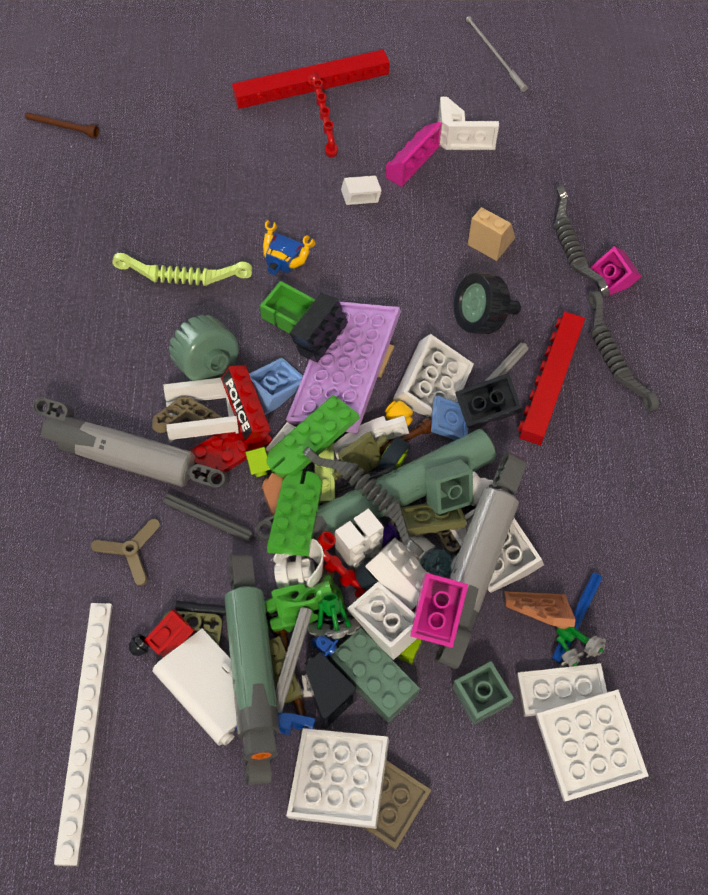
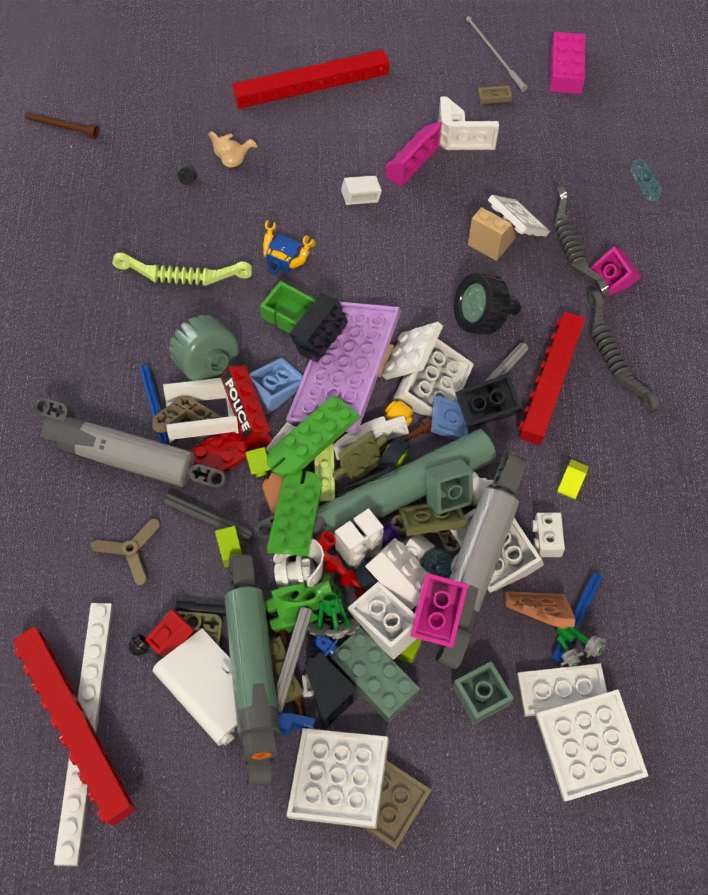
dark grey piece [302,446,424,557] -> none
red bar [307,73,338,157] -> none
none -> red brick [13,626,137,826]
none -> blue axle [139,365,169,445]
none -> black plate [178,167,197,185]
none -> tan piece [208,131,258,168]
none -> lime slope [215,526,242,568]
none -> white plate [382,322,443,380]
none -> dark tan plate [477,85,512,104]
none -> white plate [488,195,550,237]
none -> white brick [531,513,565,557]
none -> dark pink piece [550,32,585,94]
none -> neon yellow slope [557,459,589,499]
none -> clear light blue beam [631,159,662,201]

